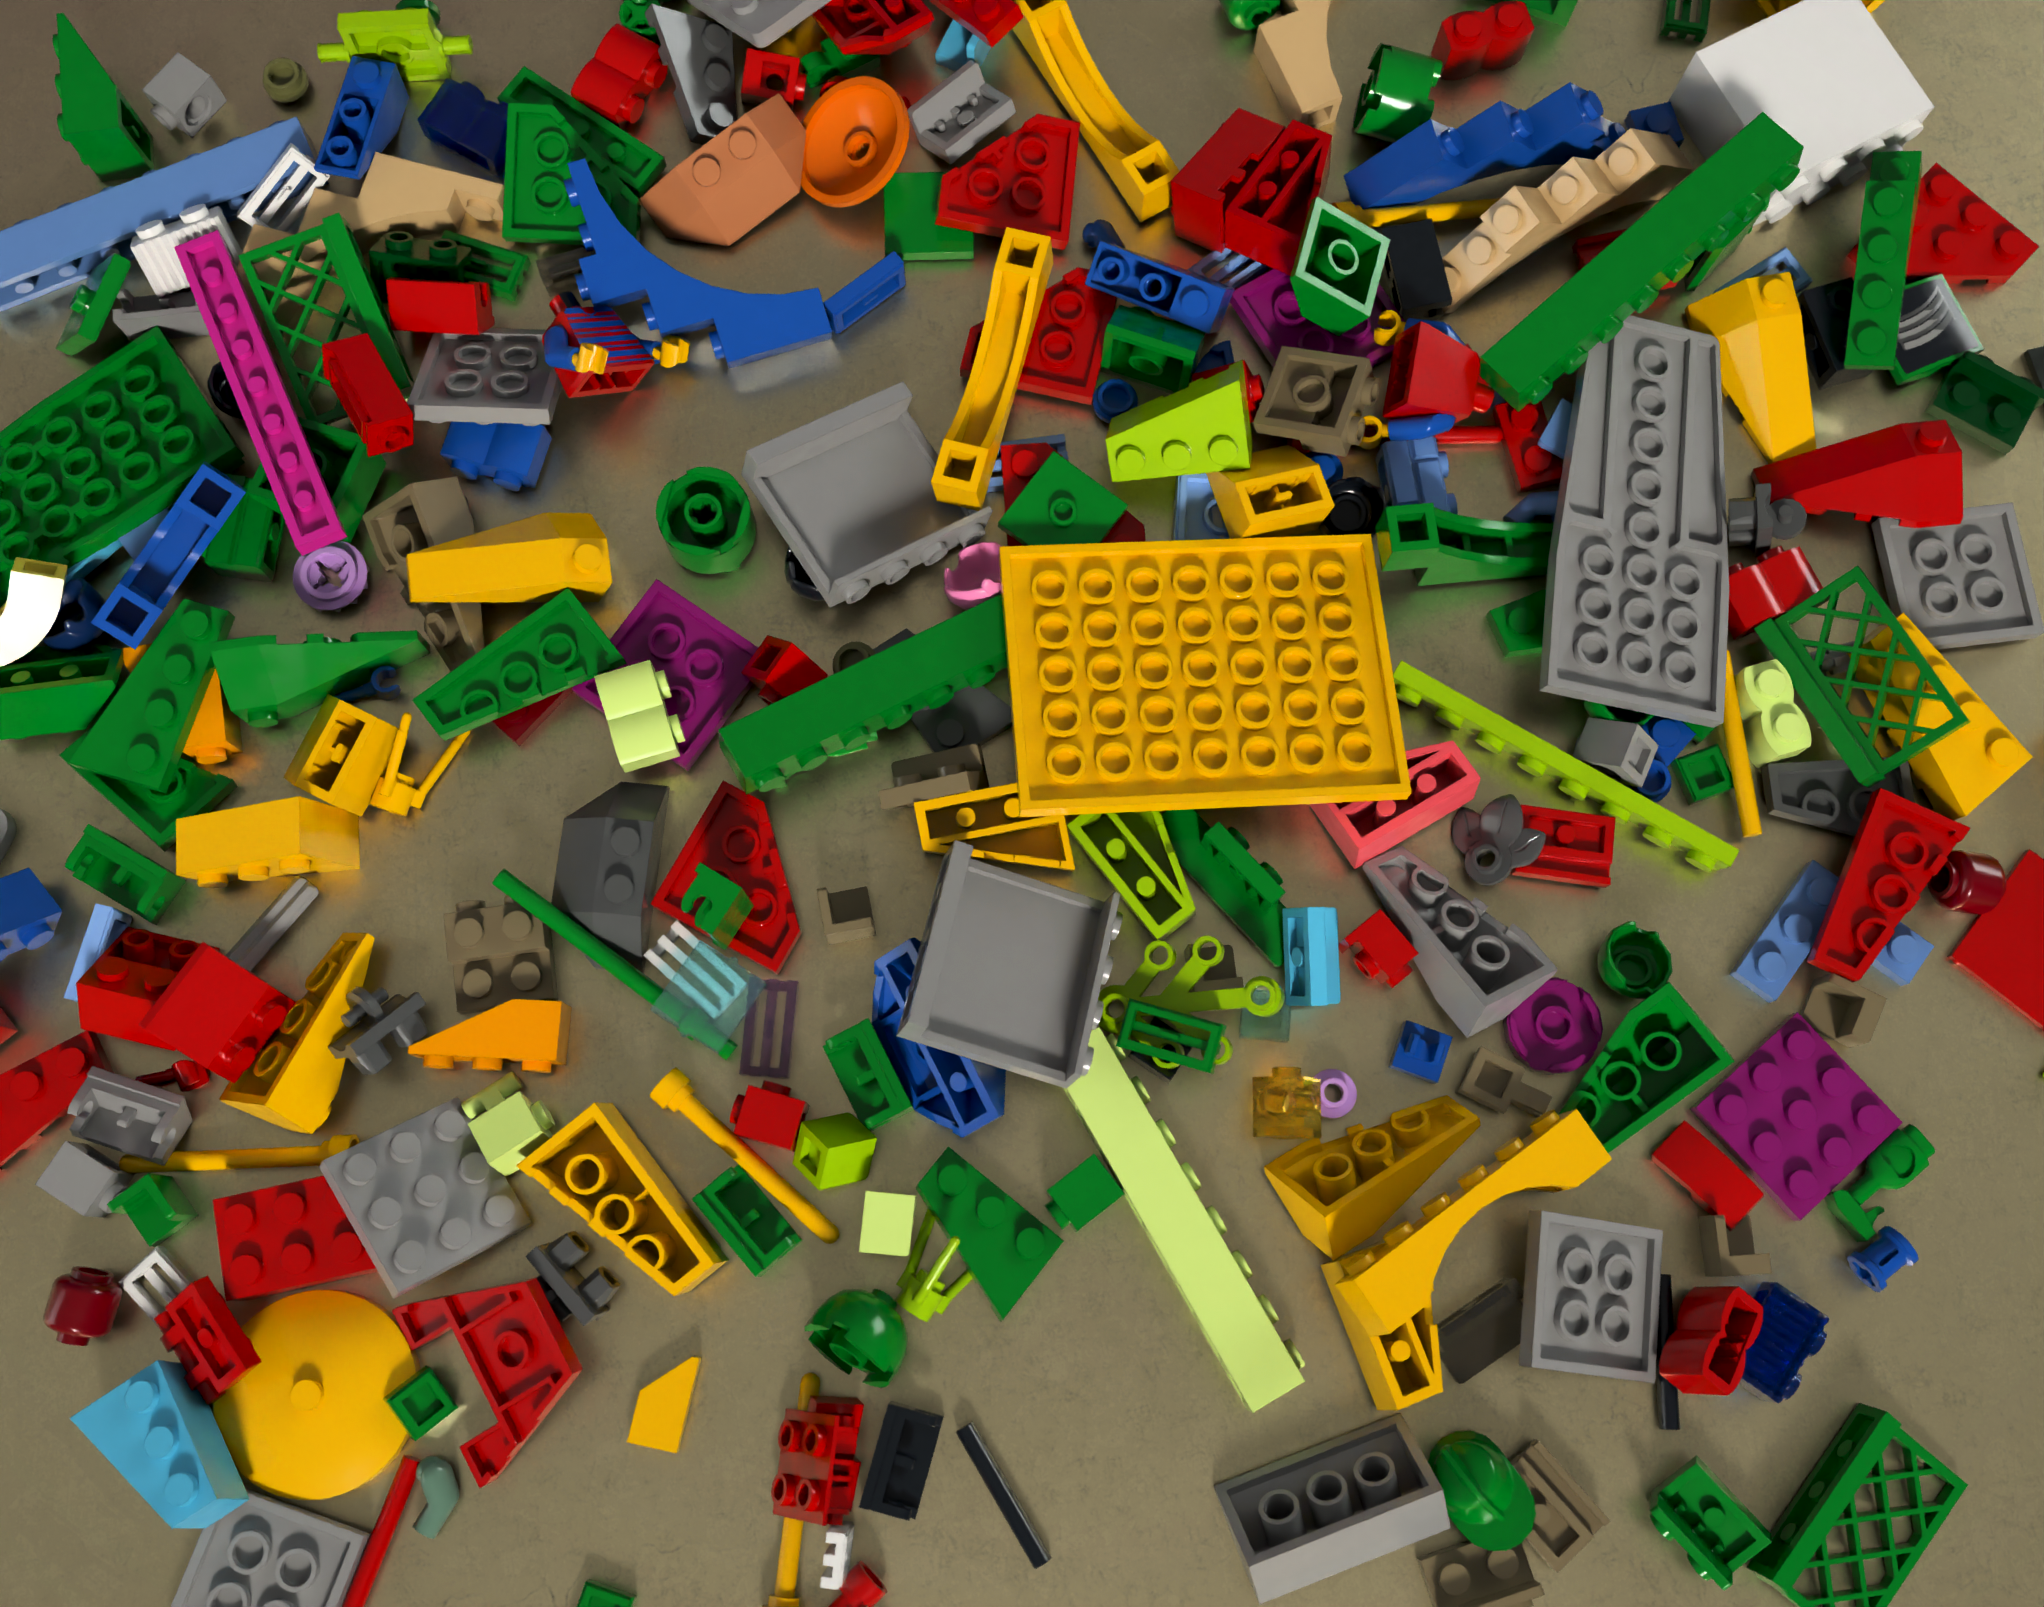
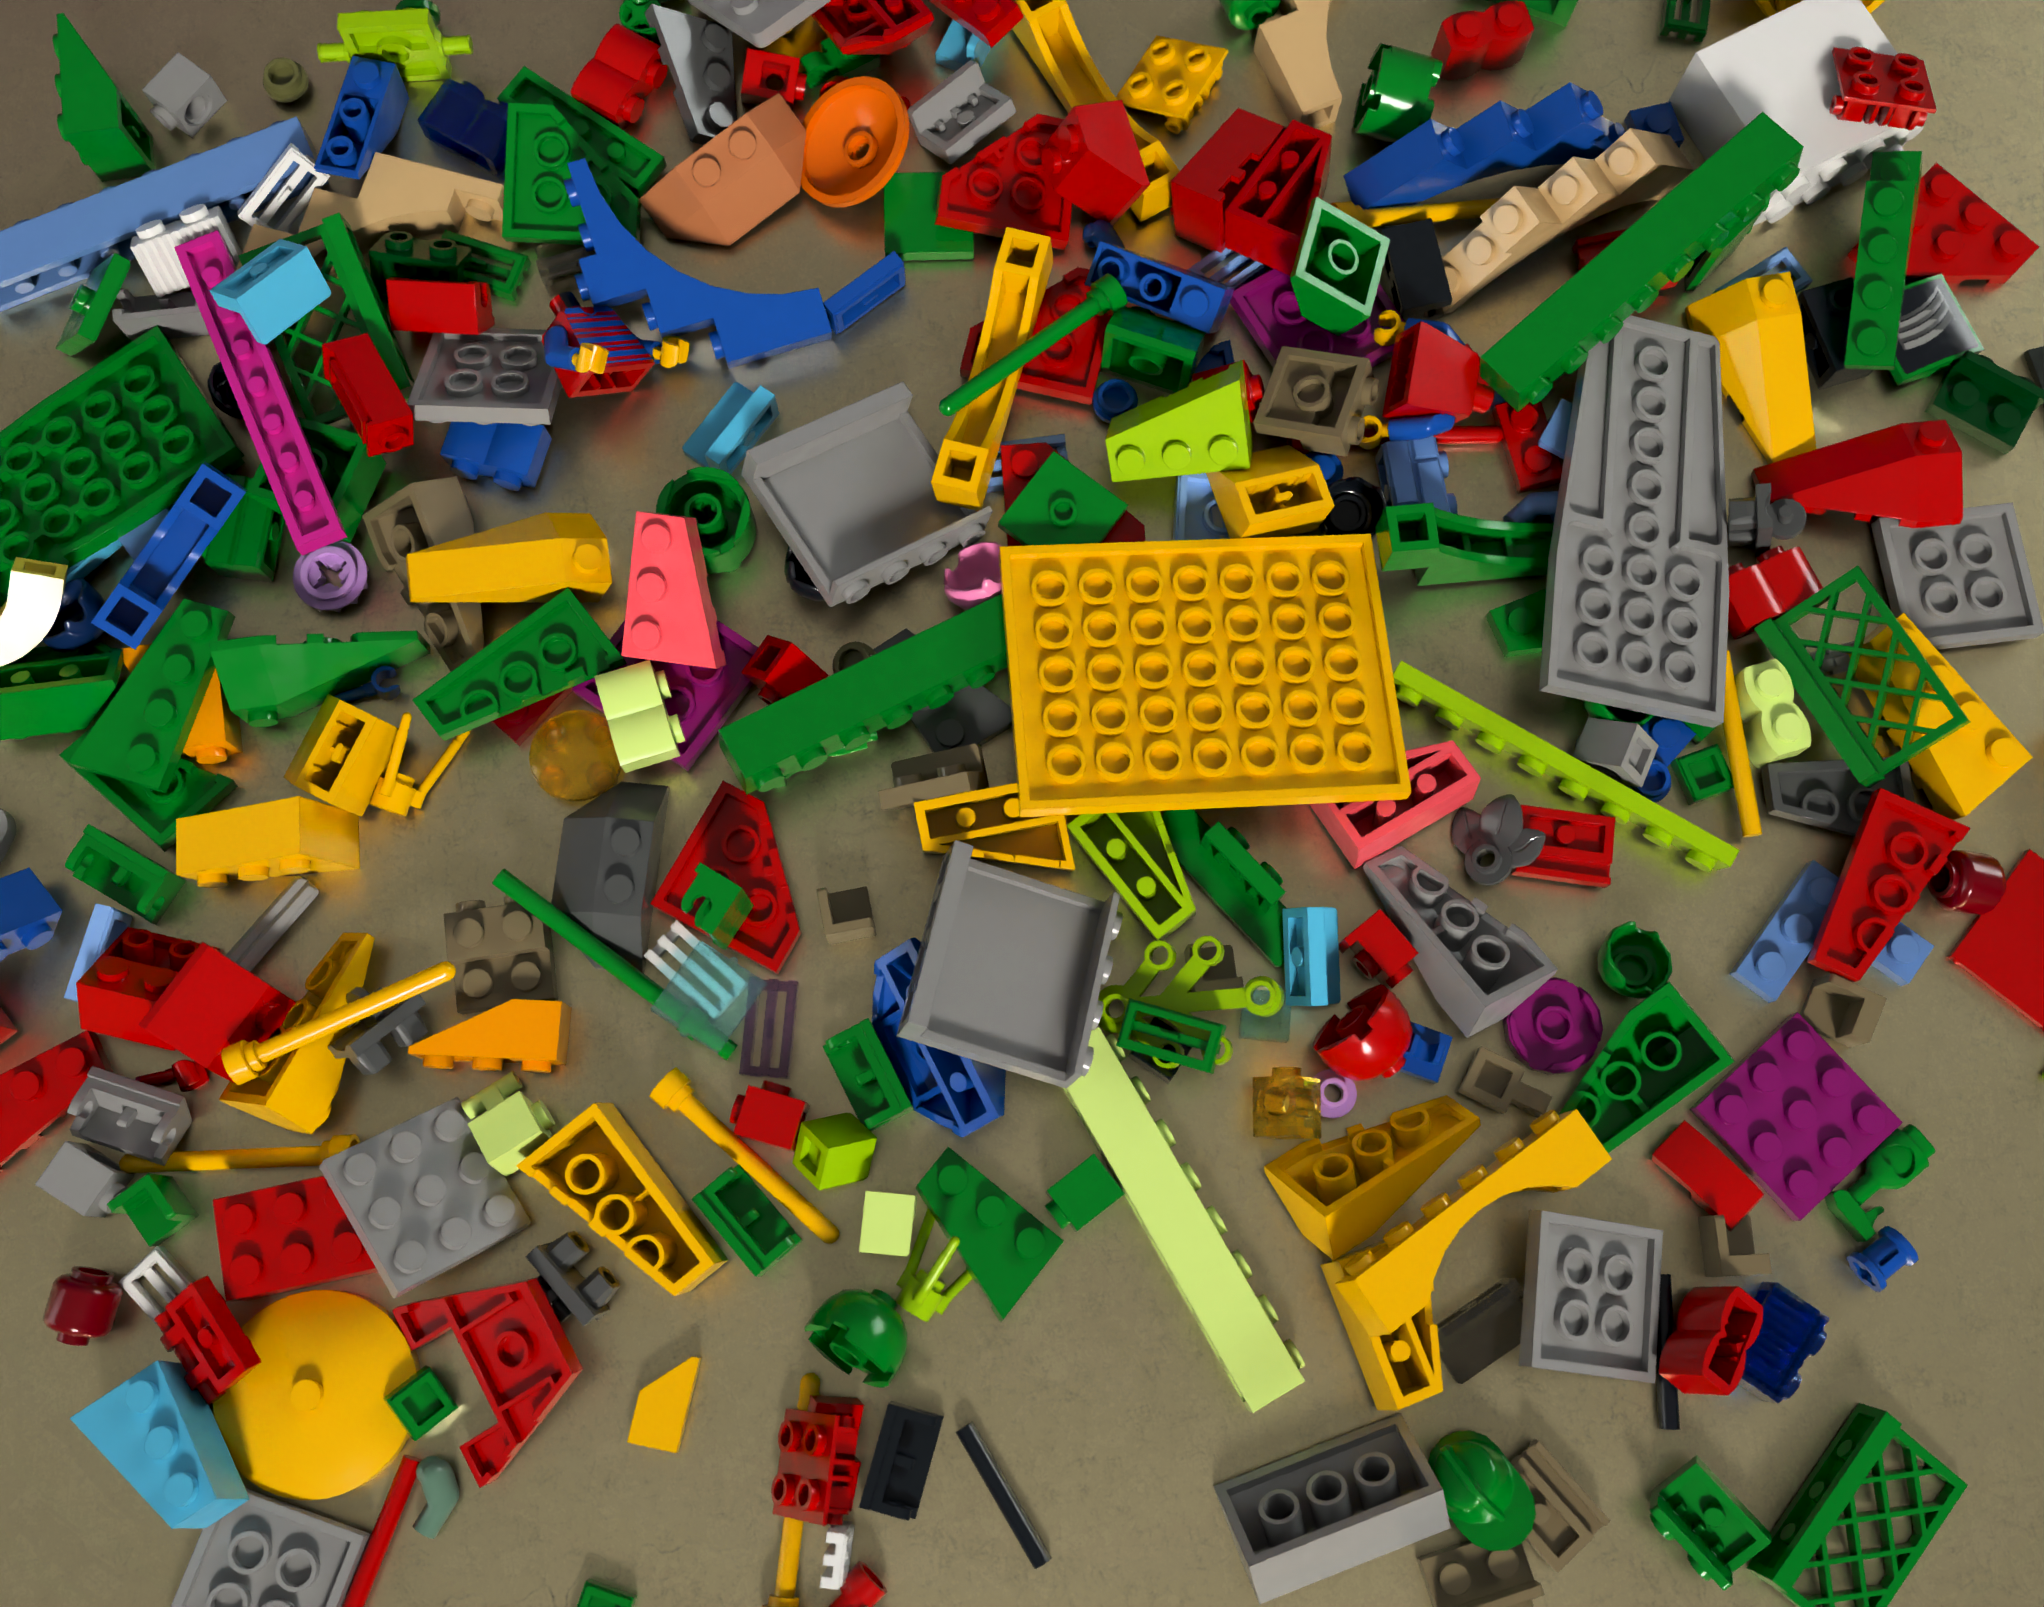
none -> medium azure panel [209,239,331,345]
none -> yellow piece [221,961,456,1085]
none -> clear yellow dish [529,710,622,802]
none -> coral wedge [621,511,727,669]
none -> medium azure panel [682,382,780,474]
none -> green piece [939,273,1128,416]
none -> red slope [1041,100,1150,225]
none -> yellow hinge [1116,35,1228,134]
none -> red cylinder [1313,984,1413,1081]
none -> red hinge [1829,47,1937,130]

